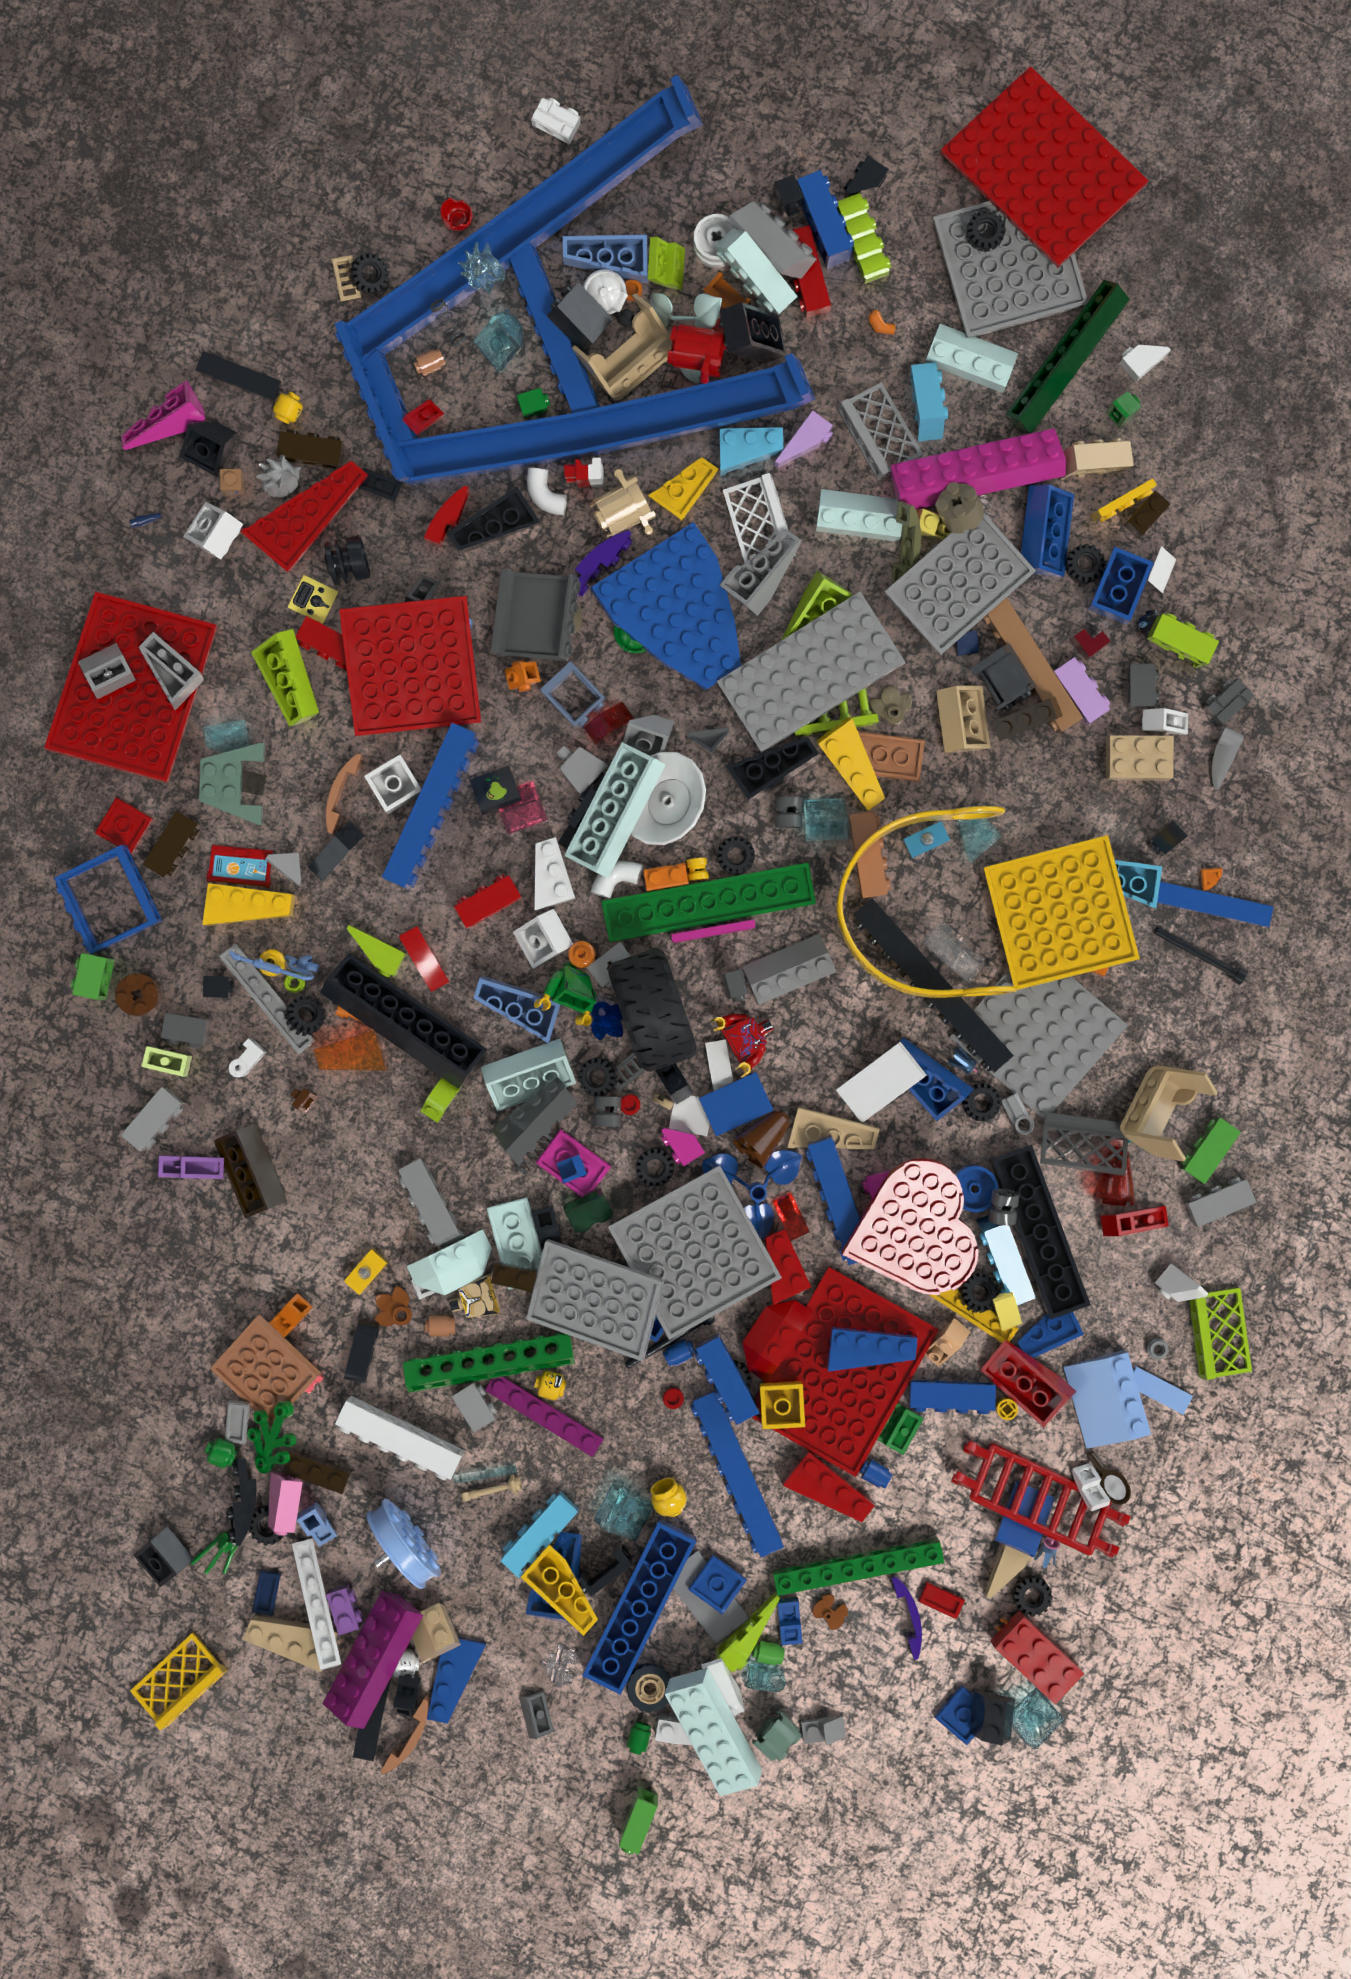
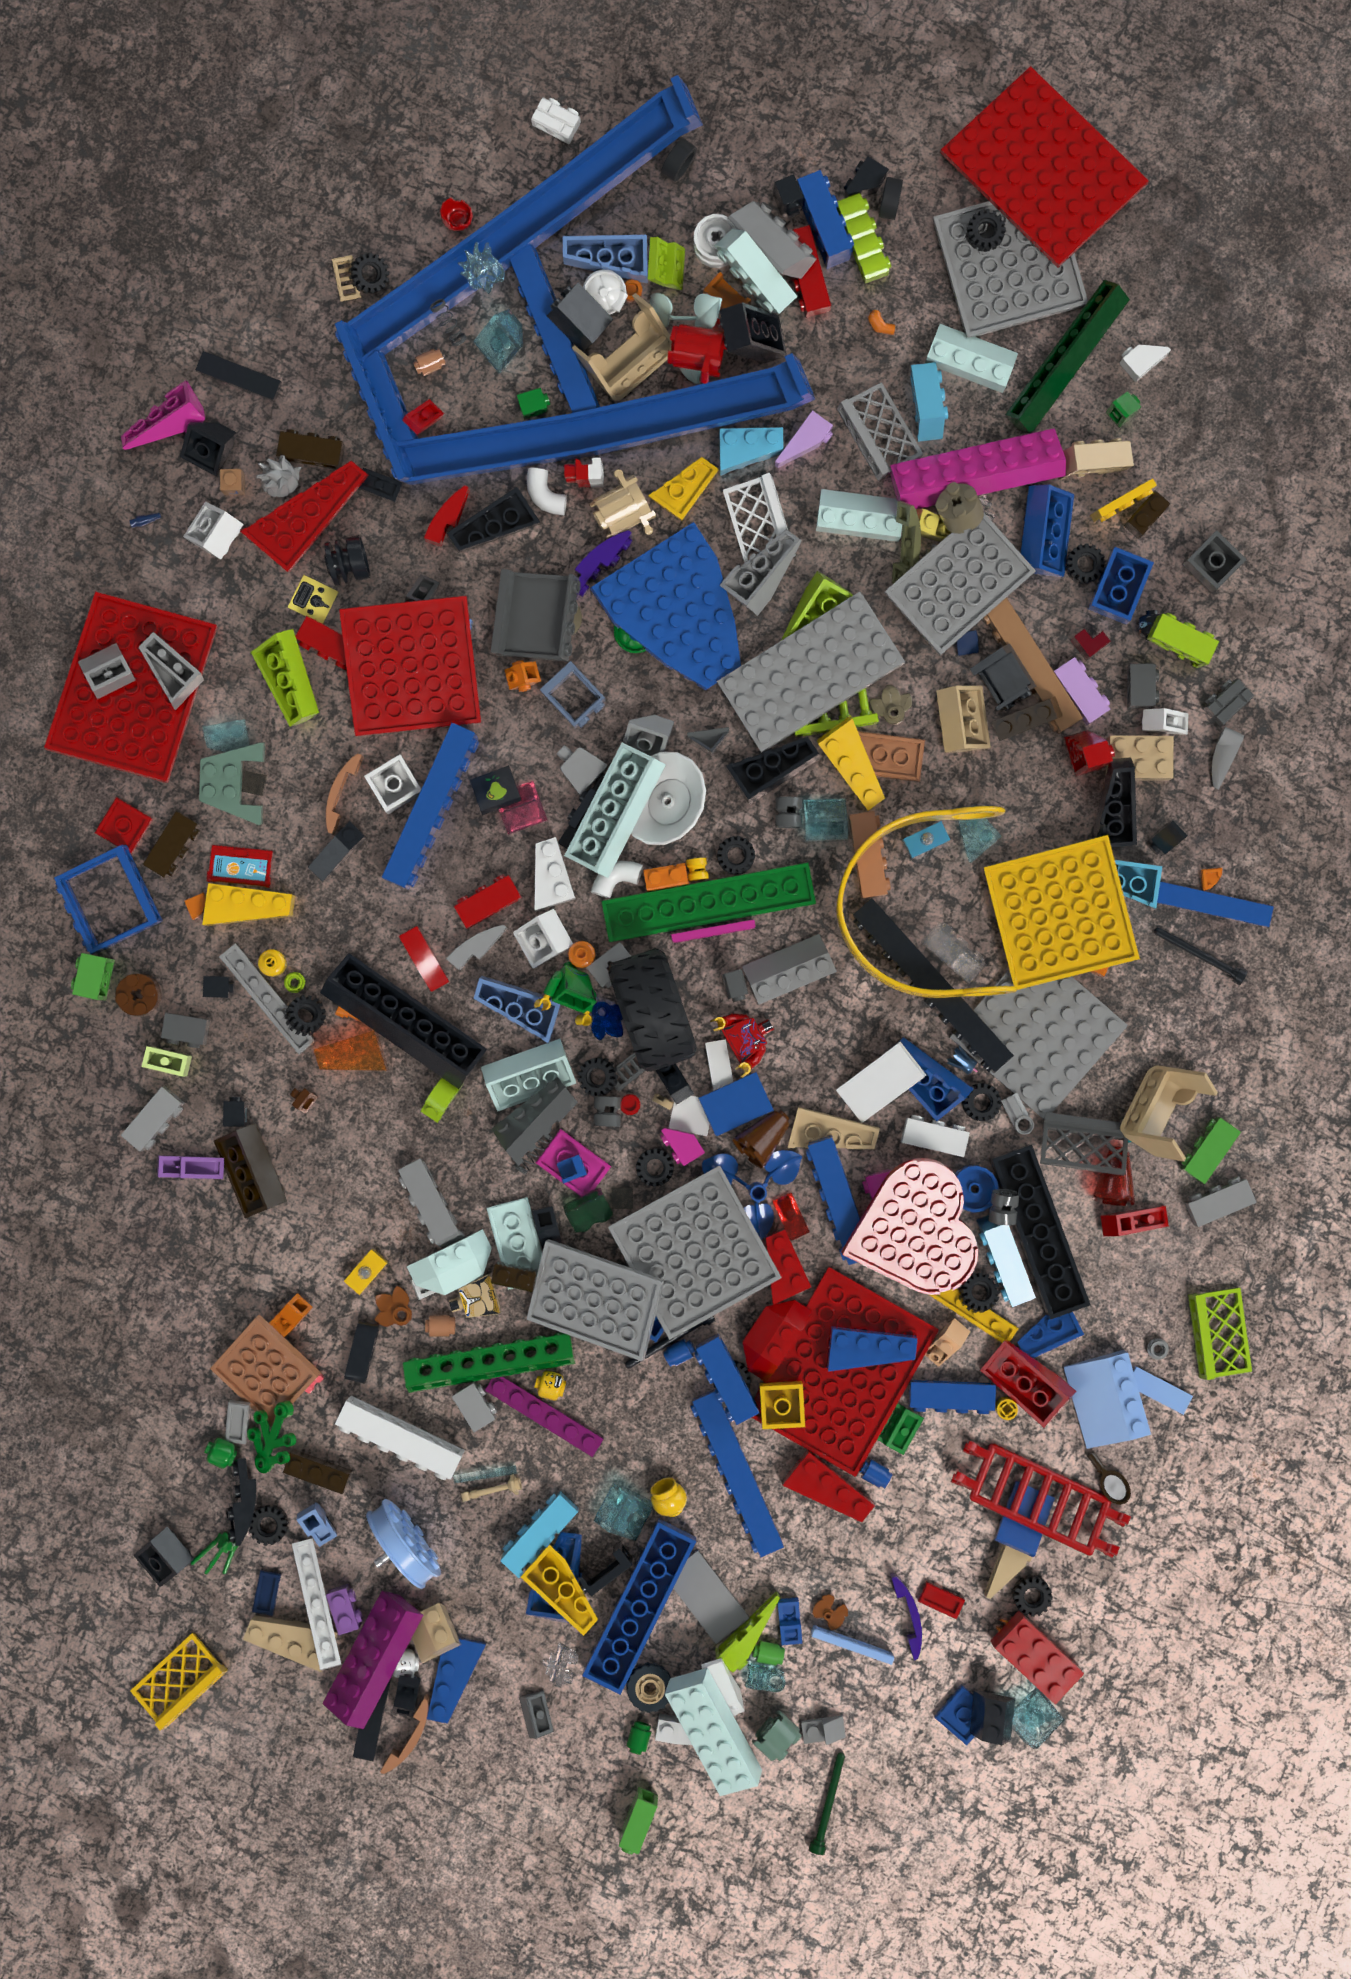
medium blue piece [229,950,320,981] -> none
white leg [229,1038,267,1077] -> none
light grey slope [265,852,301,887] -> none
bright pink slope [268,1471,302,1535] -> none
yellow head [272,391,303,425] -> none
lime slope [347,925,407,978] -> none
clear red slope [584,702,634,745] -> none
black piece [616,309,634,328] -> none
red tile [663,1387,684,1409] -> none
blue tile [688,1554,747,1615] -> none
green brick [773,1538,945,1596] -> none
light yellow slope [992,1292,1022,1331] -> none
flat silver piece [1034,1537,1060,1568] -> none
white slope [1072,1463,1110,1511] -> none
white sticker [1148,546,1176,593] -> none
white slope [1155,1264,1208,1302] -> none
none -> orange tile [184,892,206,920]
none -> black brick [223,1097,248,1127]
none -> light grey slope [446,925,508,970]
none -> black tyre [661,138,697,182]
none -> dark green piece [808,1752,845,1856]
none -> light blue tile [811,1625,894,1665]
none -> black tyre [879,177,903,220]
none -> white brick [901,1115,970,1157]
none -> red wedge [1064,730,1115,777]
none -> black wedge [1091,757,1137,847]
none -> dark grey brick [1182,530,1247,594]

